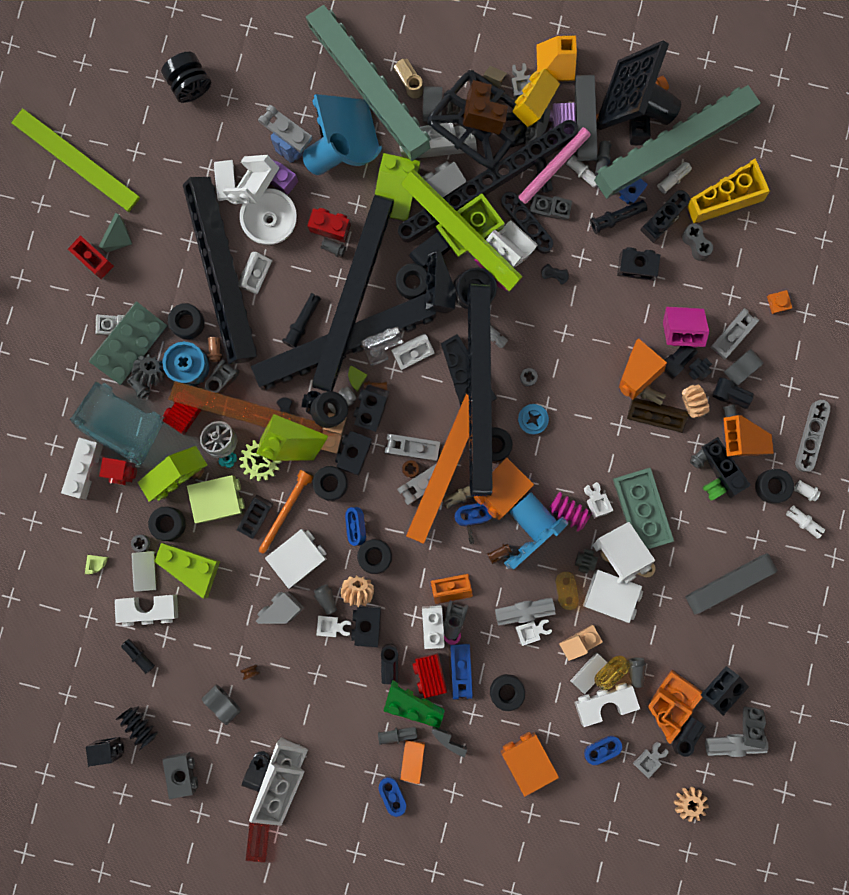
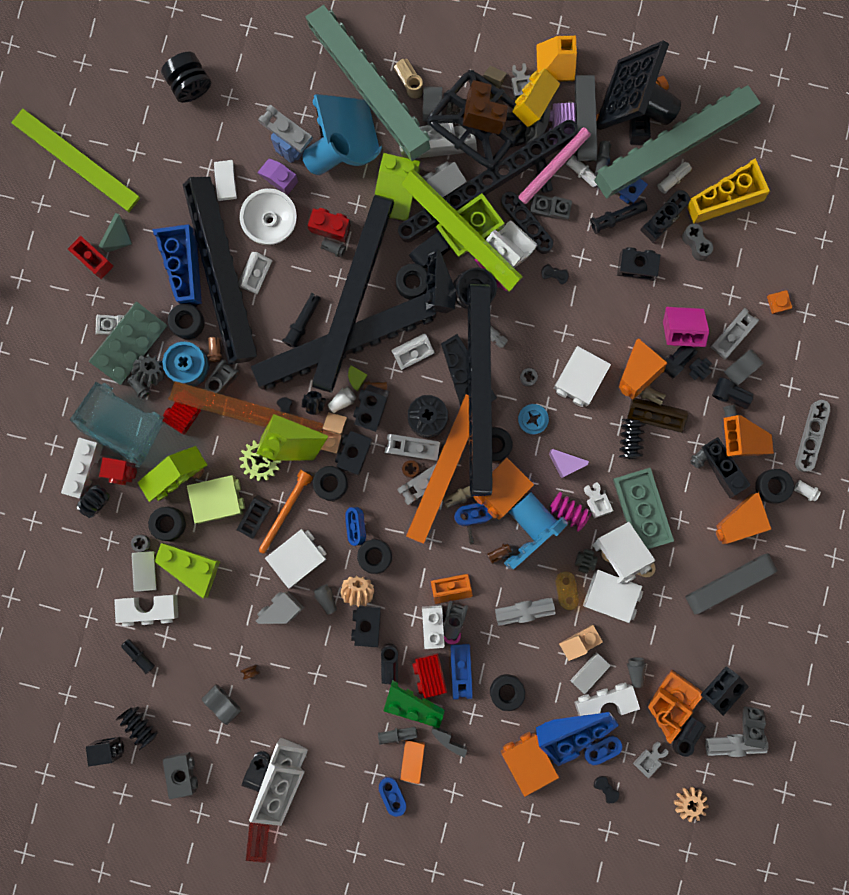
yellowish green tile [85,555,108,574] -> none
light grey wheel [200,421,238,458] -> none
teal plate [218,452,237,468] -> none
white panel [223,155,279,204] -> none
black tyre [310,391,348,428] -> none
white plate [316,616,351,637] -> none
clear plate [361,327,403,366] -> none
white plate [515,619,552,646] -> none
clear yellow plate [594,656,630,690] -> none
light nougat gear [682,384,709,418] -> none
bright green wheel [702,478,727,501] -> none
white pin [786,505,825,539] -> none
none -> black gear [77,485,110,518]
none -> blue wedge [152,224,202,305]
none -> black wheel [408,395,448,438]
none -> blue wedge [536,712,619,766]
none -> lavender slope [549,449,589,478]
none -> white brick [553,346,611,407]
none -> black piece [593,776,619,803]
none -> black piece [619,419,646,459]
none -> orange slope [716,492,771,544]

